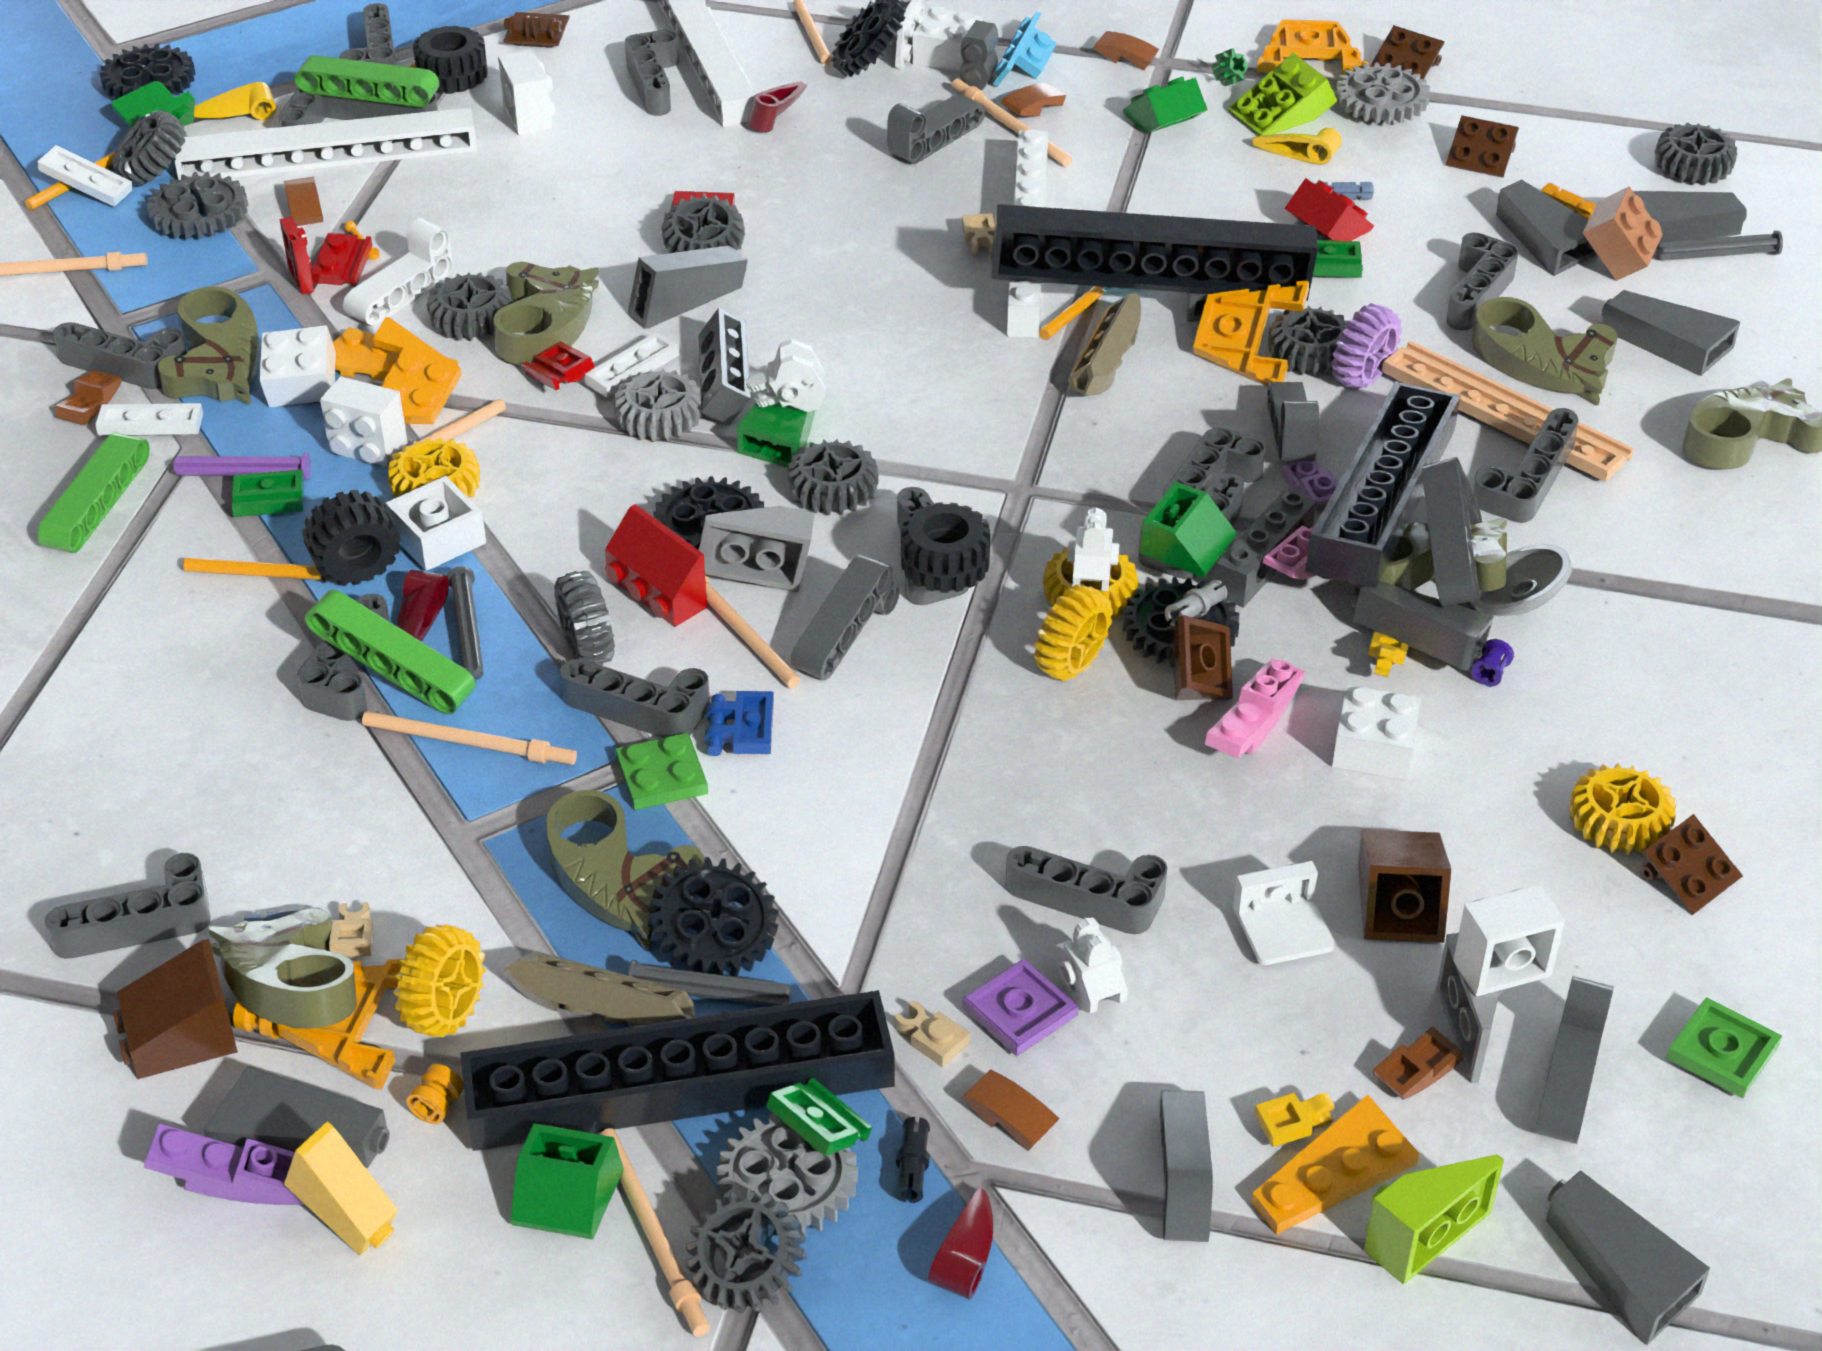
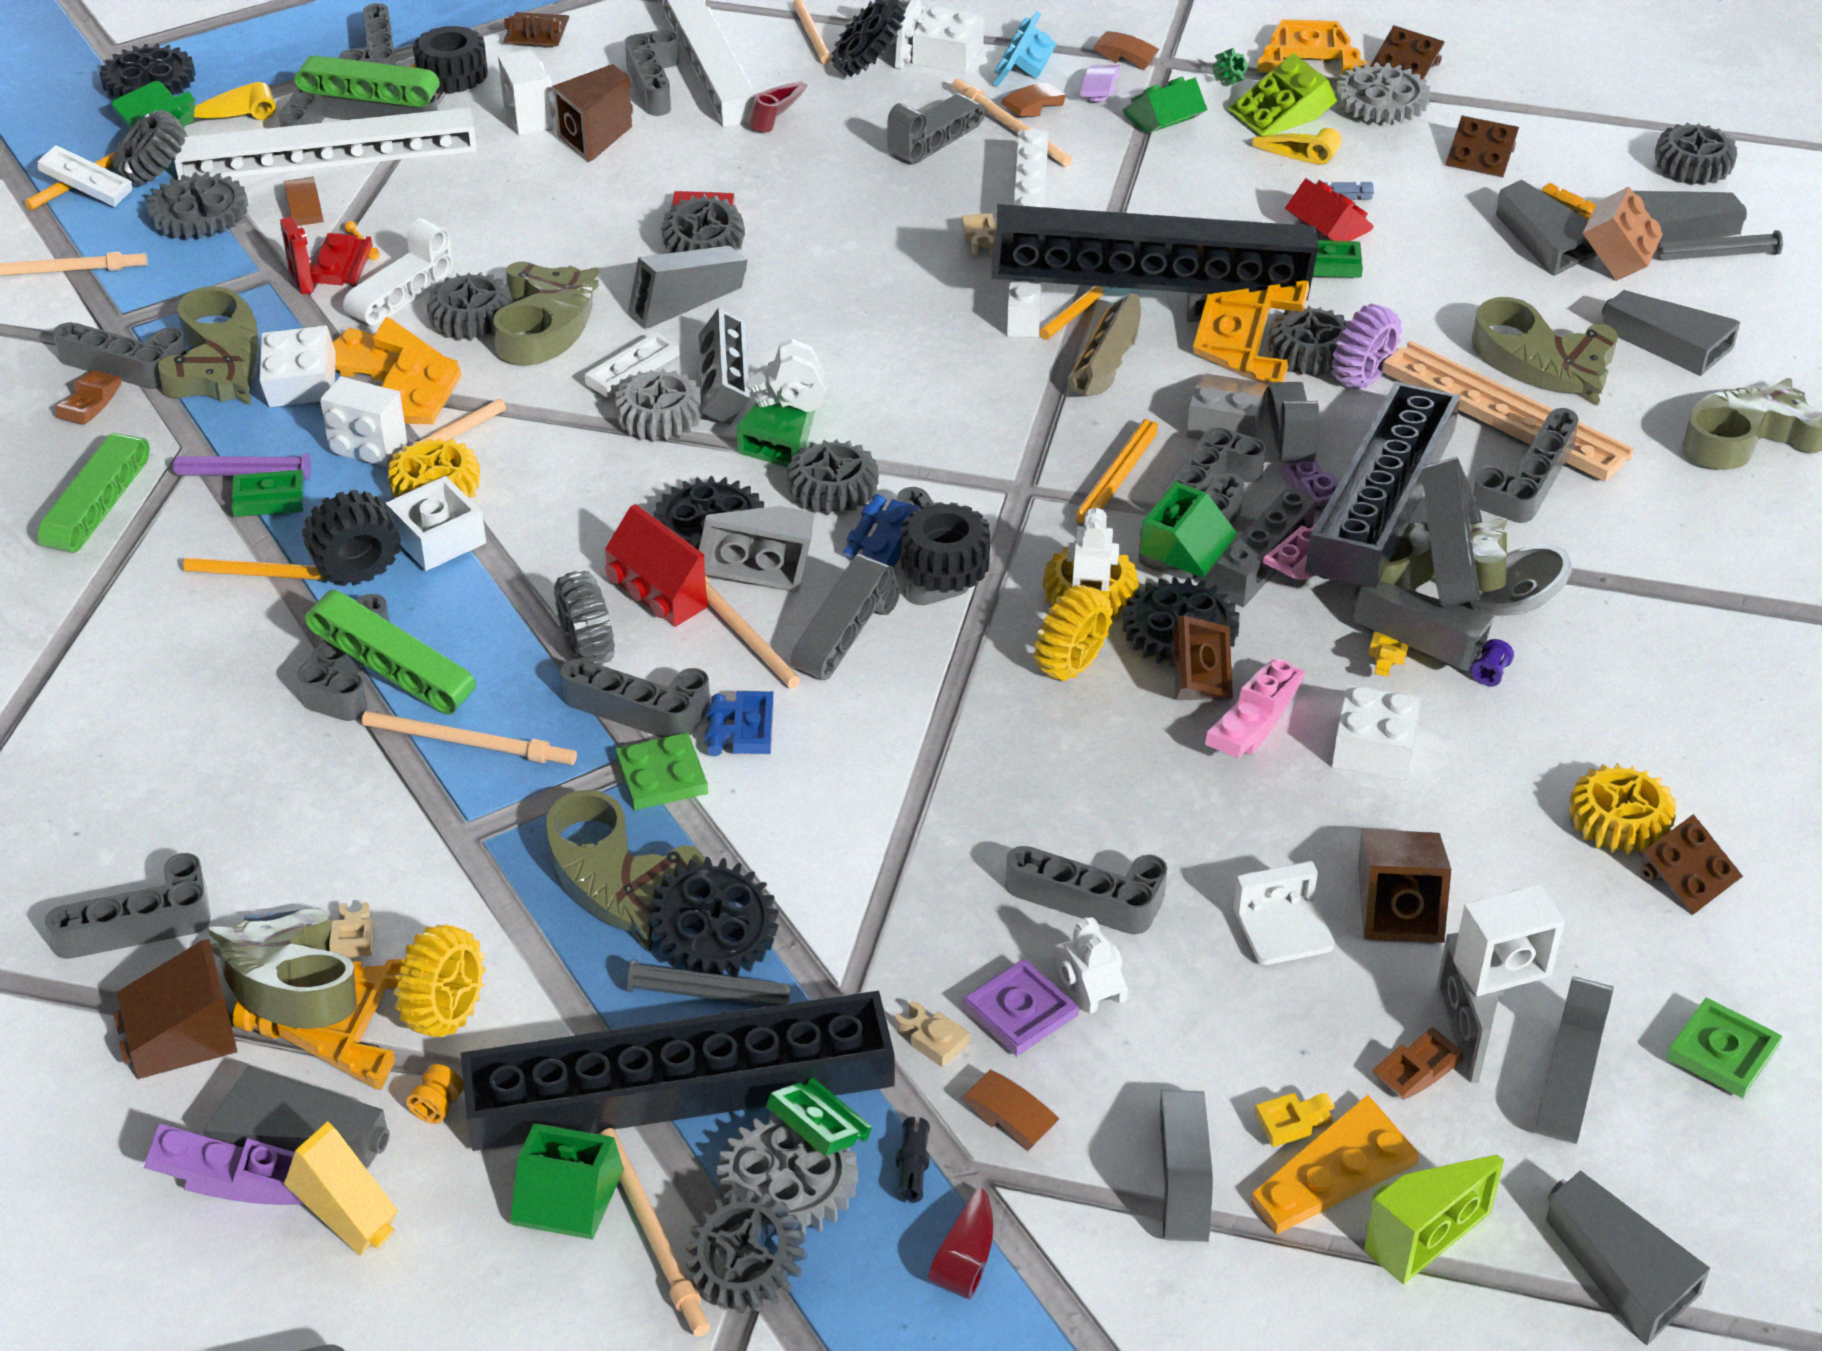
white plate [96,403,203,436] -> none
dark red piece [397,569,449,642] -> none
dark grey axle [446,566,484,679] -> none
dark tan brick [503,951,695,1027] -> none
red plate [522,341,595,391] -> none
dark grey brick [960,20,998,90] -> none
light grey pin [1165,579,1227,626] -> none
dark grey beam [1446,232,1519,330] -> none
none -> reddish brown slope [553,64,633,162]
none -> blue plate [842,494,921,569]
none -> light orange axle [1076,419,1158,524]
none -> lavender slope [1081,65,1120,101]
none -> light grey slope [1187,373,1268,439]

